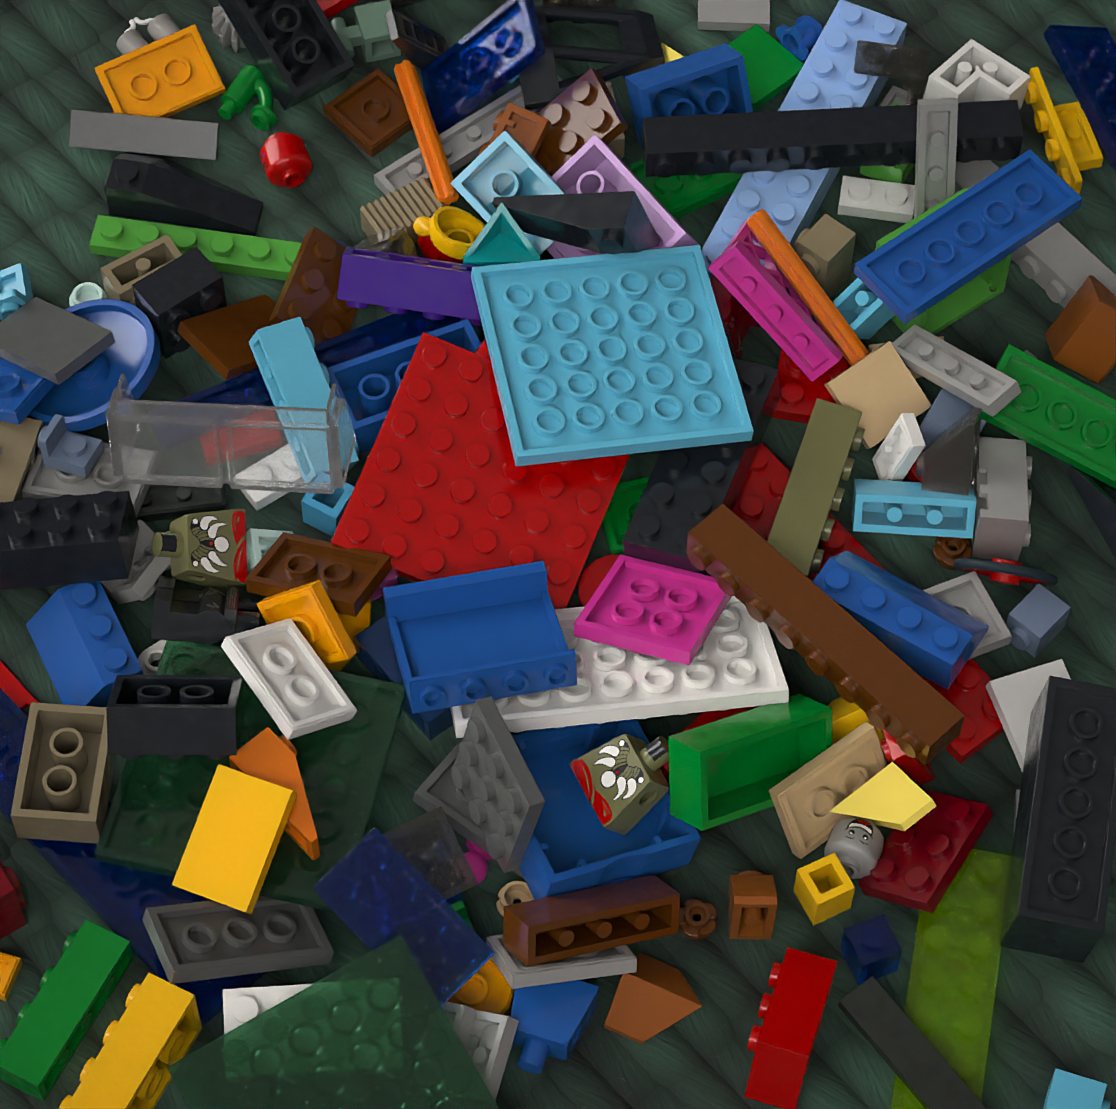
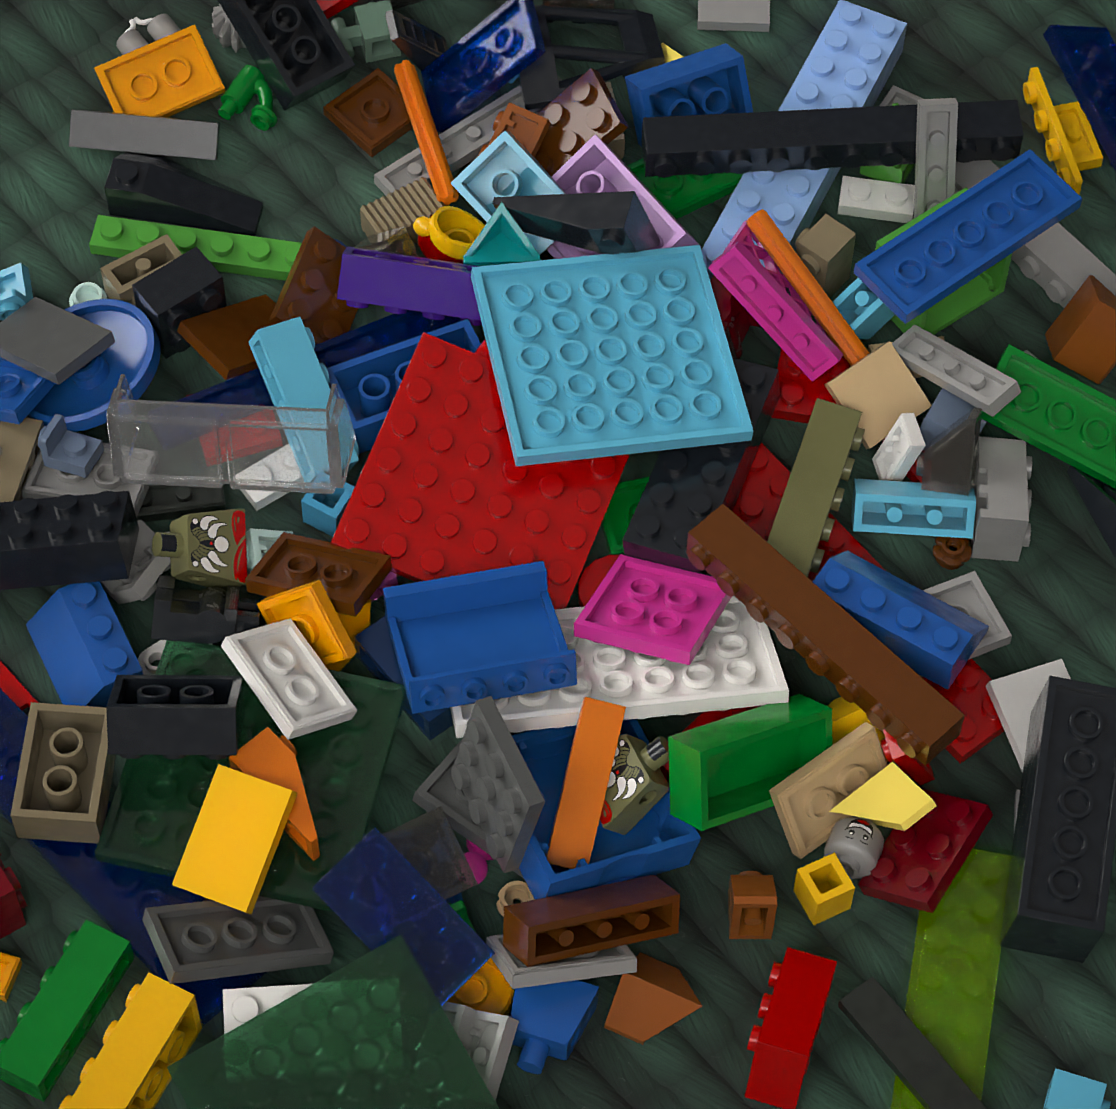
red head [259,132,313,188] -> none
reddish brown plate [679,898,717,940] -> none
green tile [728,24,804,112] -> none
blue brick [776,15,823,61] -> none
clear blue brick [840,914,902,986] -> none
clear smoke bracket [853,40,930,105] -> none
white brick [923,39,1031,109] -> none
black wheel [953,558,1058,586] -> none
sand blue brick [1006,583,1071,657] -> none
none -> orange tile [546,697,626,869]

